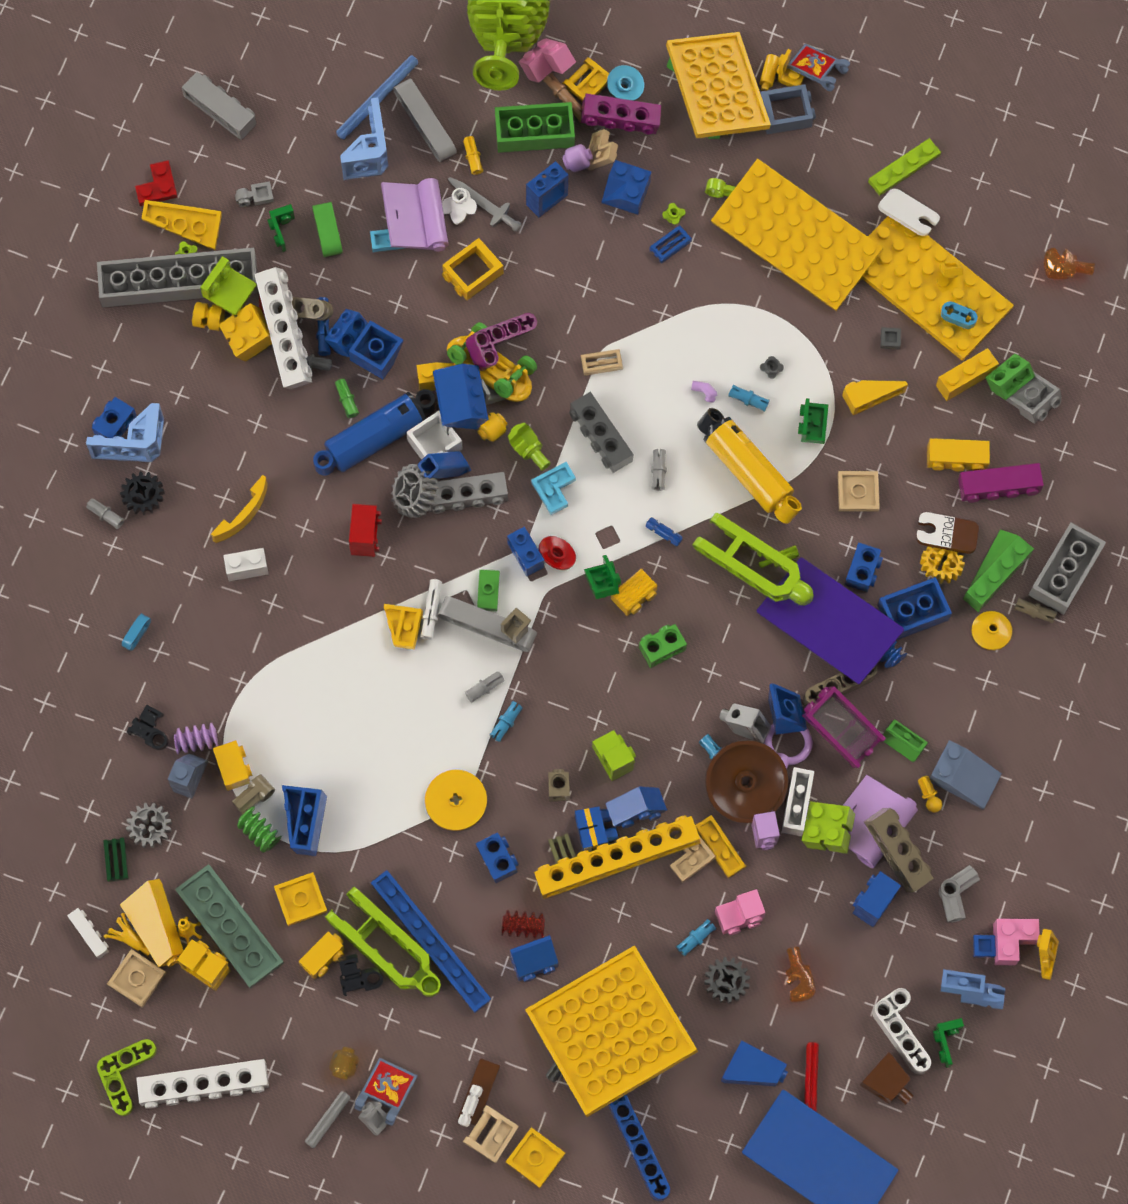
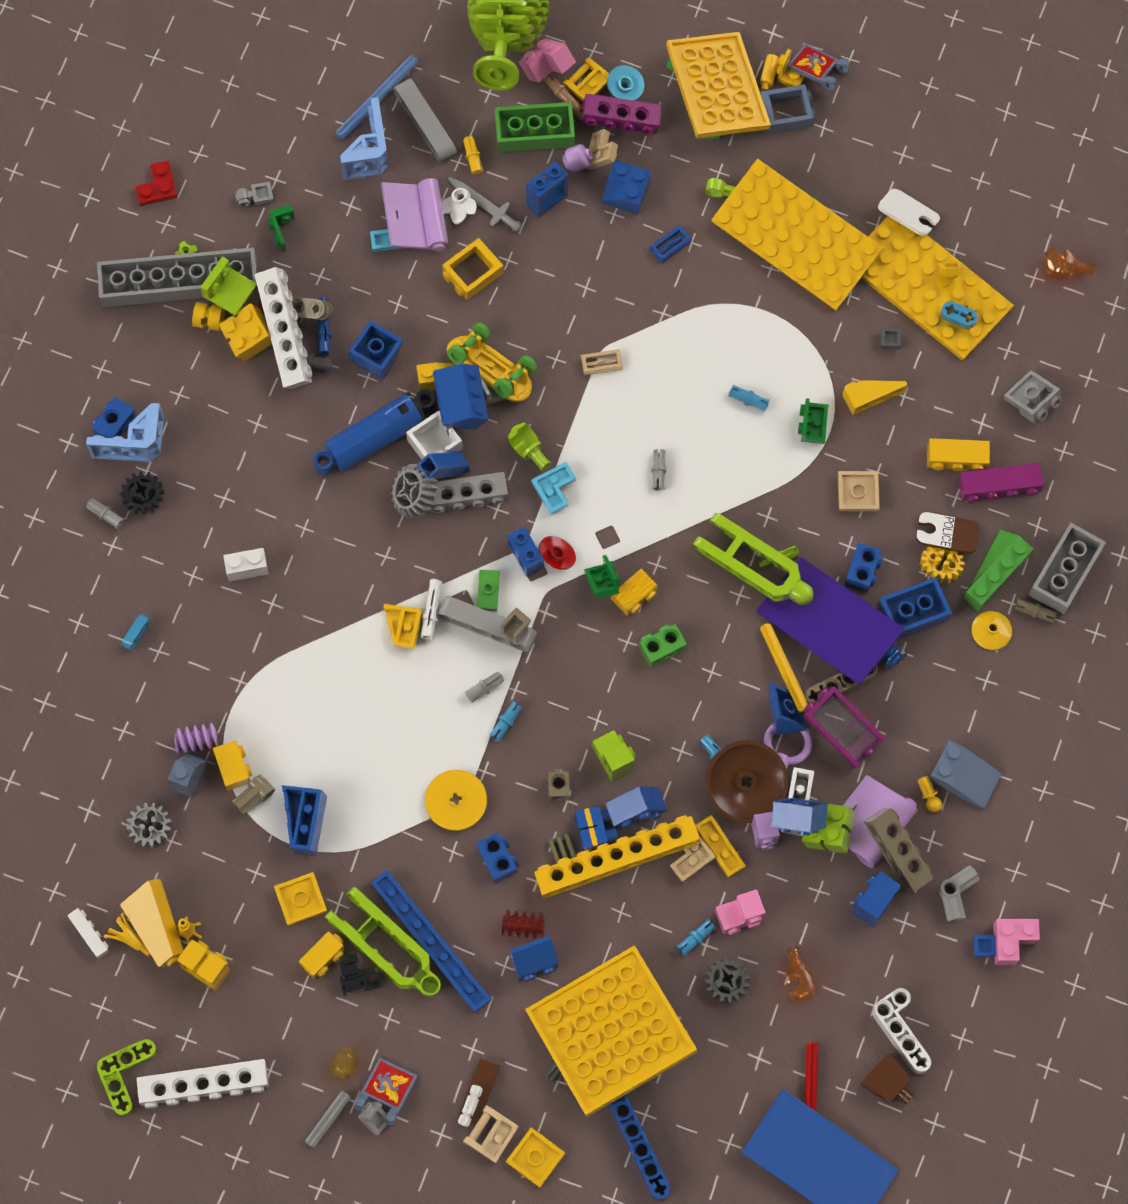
dark green tile [103,837,129,882] -> none
tan plate [107,949,166,1008] -> none
black piece [127,705,169,750] -> none
yellow wing [141,200,222,251] -> none
sand green plate [175,864,284,989] -> none
light grey brick [182,72,256,140] -> none
yellow slope [211,475,268,543] -> none
bright green piece [237,806,282,853] -> none
bright green beam [312,202,343,257] -> none
blue brick [324,309,368,357] -> none
bright green axle [335,379,359,418] -> none
red container [349,504,382,557] -> none
magenta beam [466,313,537,371] -> none
yellow head [477,412,508,442] -> none
dark grey brick [569,391,634,473] -> none
blue axle [646,517,683,546] -> none
lime plate [662,203,685,225] -> none
lavender arm [691,381,717,402] -> none
yellow piece [697,408,802,524] -> none
light grey torso [719,703,772,743] -> none
blue slope [721,1040,788,1086] -> none
dark grey plate [760,356,784,379] -> none
lime plate [868,138,941,196] -> none
bright green slope [883,719,928,762] -> none
green bracket [933,1018,964,1068] -> none
yellow brick [936,348,999,401] -> none
medium blue plate [941,969,1005,1010] -> none
bright green brick [985,354,1035,400] -> none
yellow wing [1037,929,1059,980] -> none
none -> yellow axle [760,623,808,713]
none -> slope [771,797,828,835]

